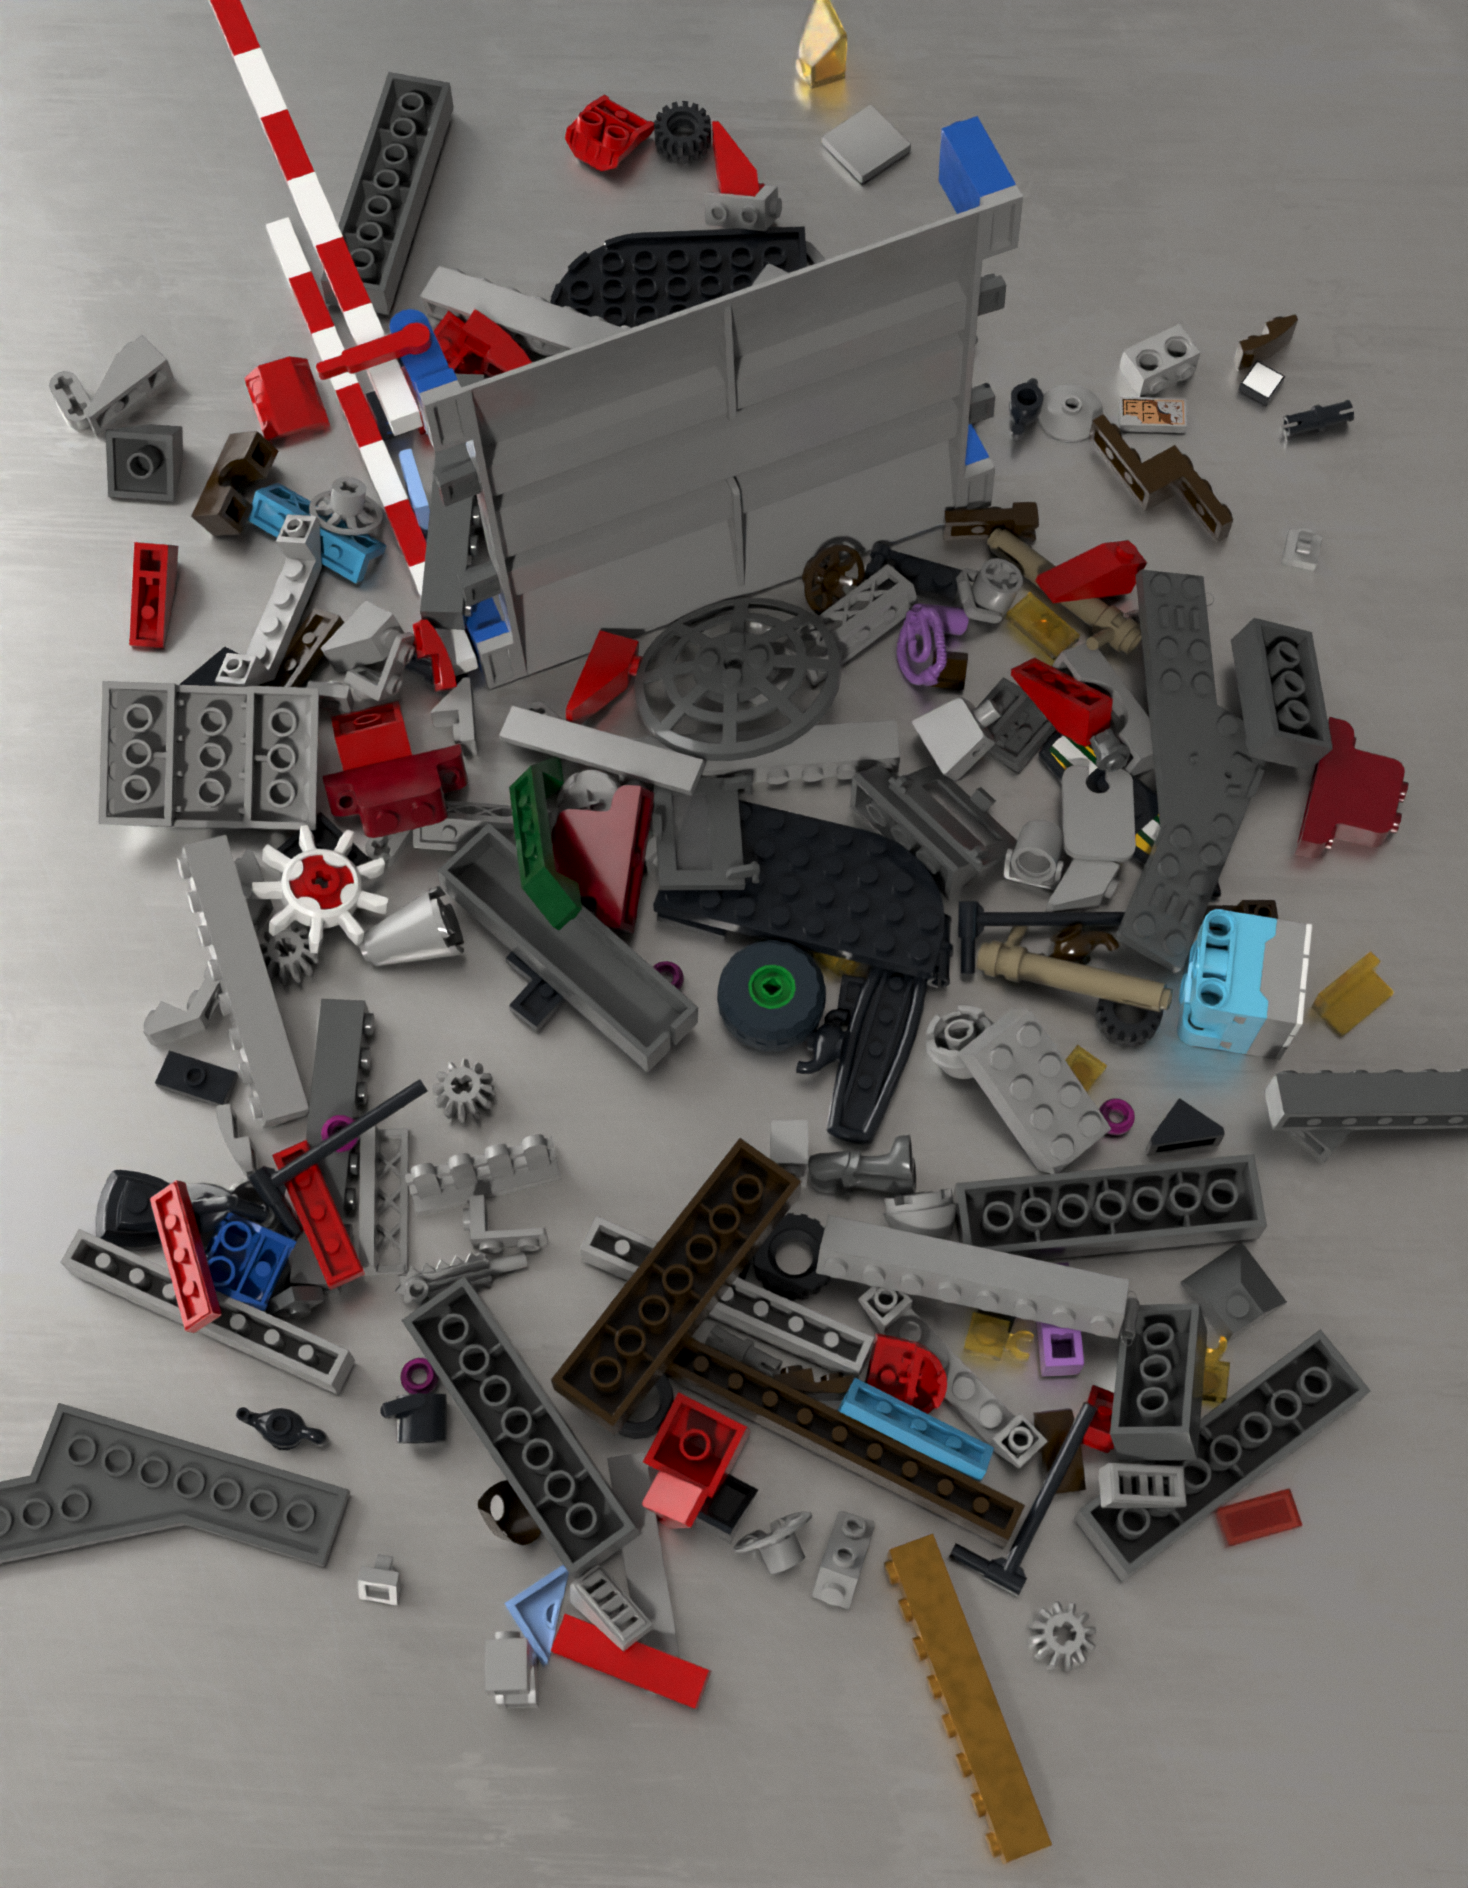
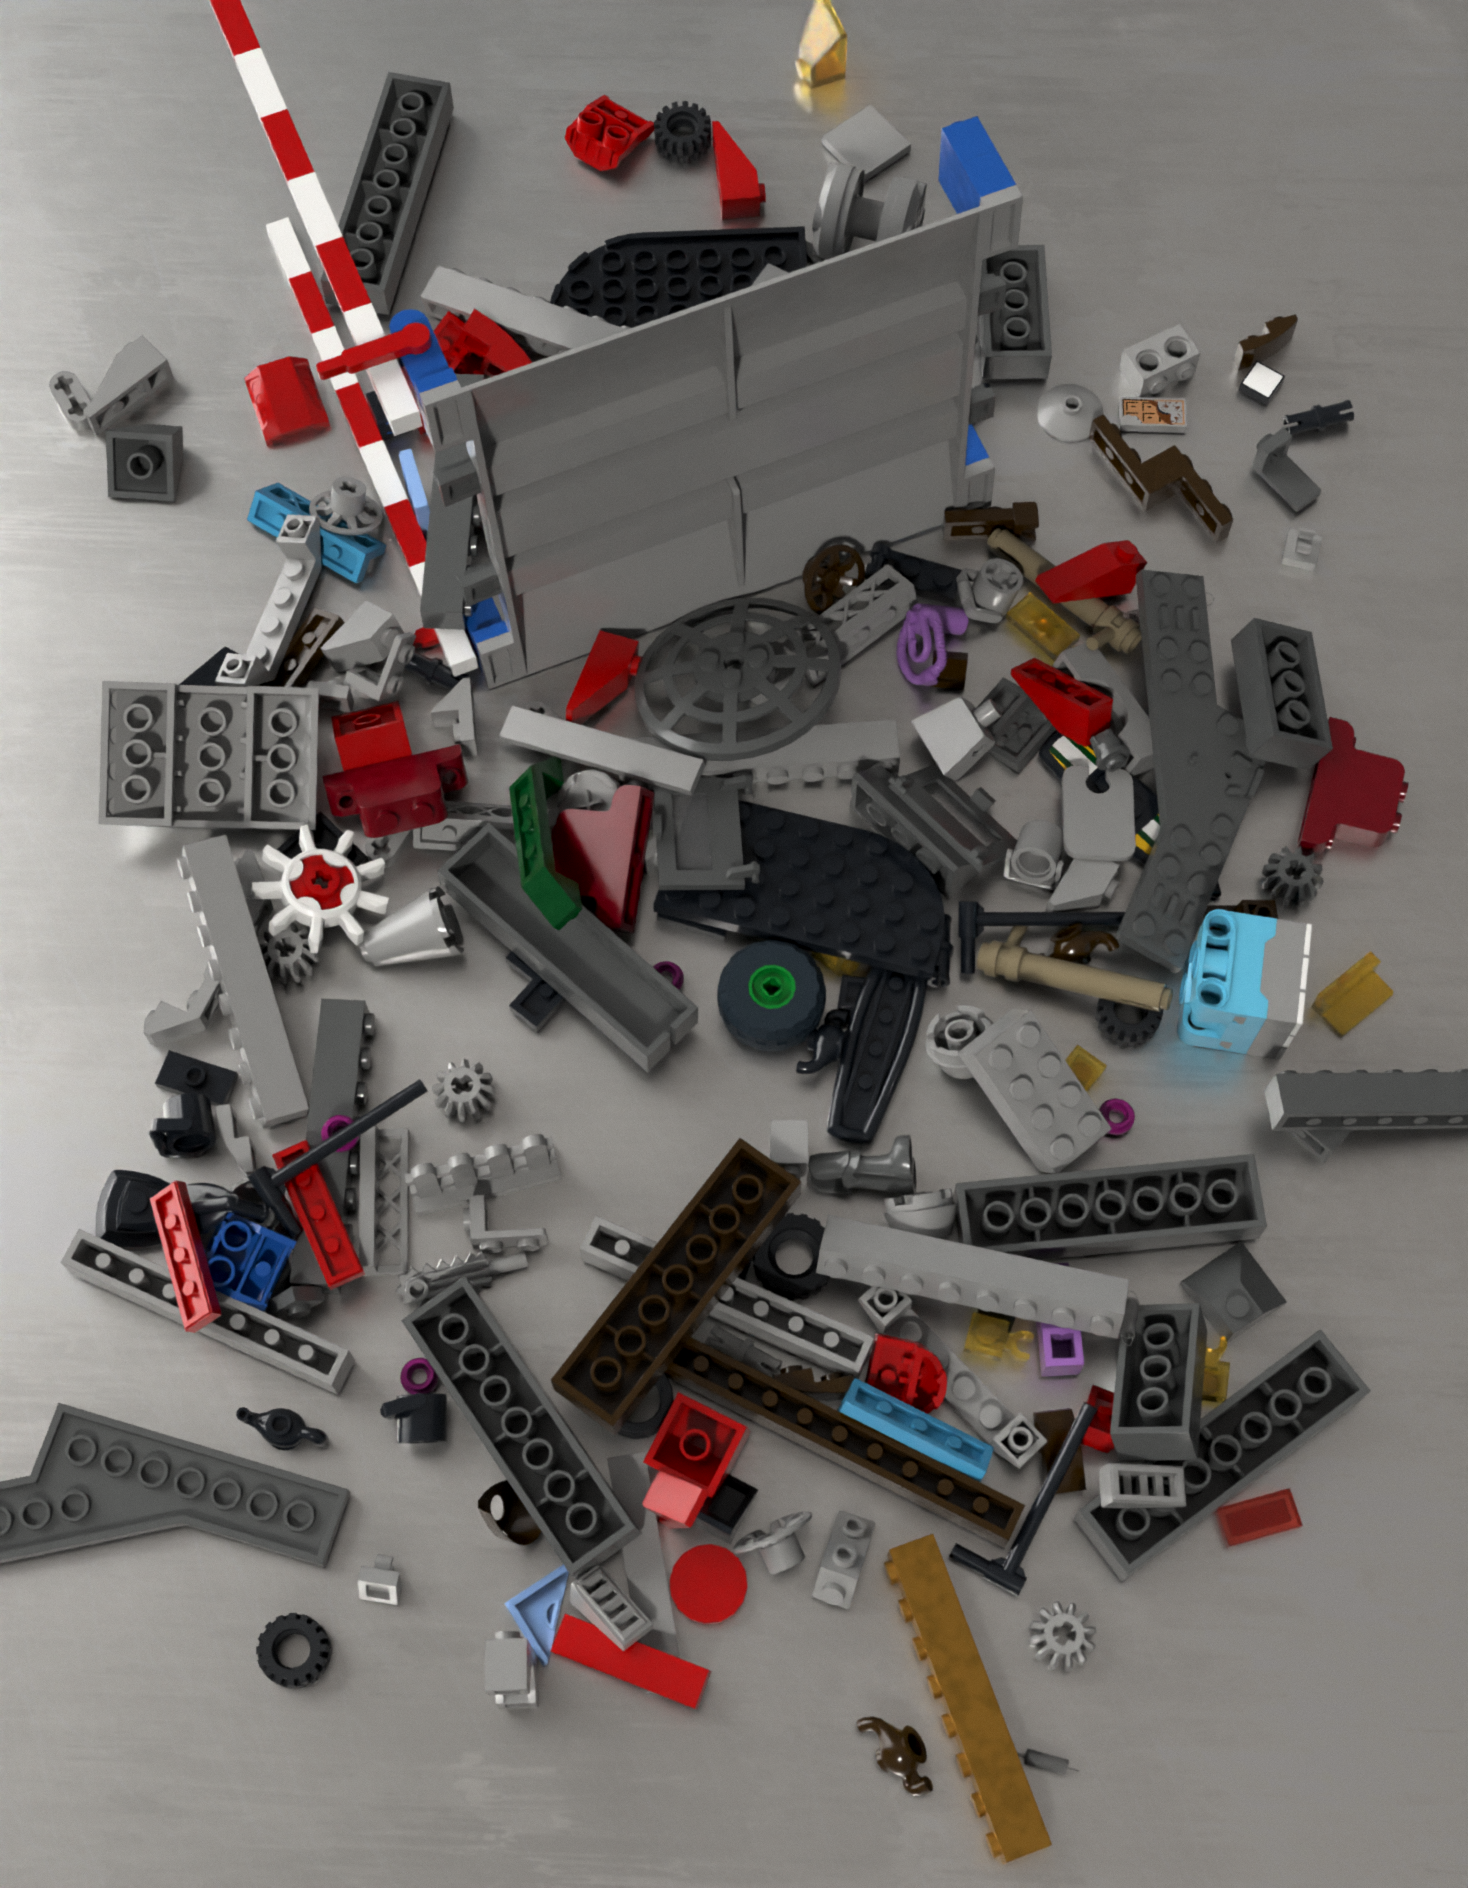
red slope [129,542,179,648] -> none
dark brown arch [191,431,279,536] -> none
red slope [413,619,457,692] -> none
light grey bracket [704,185,782,231] -> none
black piece [1009,378,1044,441] -> none
black slope [1145,1098,1225,1156] -> none
none -> black piece [149,1093,216,1158]
none -> black tyre [256,1613,331,1689]
none -> red tile [669,1544,748,1625]
none -> light grey piece [812,162,927,260]
none -> dark brown piece [856,1716,933,1797]
none -> dark grey brick [979,245,1052,379]
none -> light grey piece [1017,1748,1079,1775]
none -> dark grey bracket [1252,428,1321,511]
none -> dark grey gear [1262,846,1324,907]

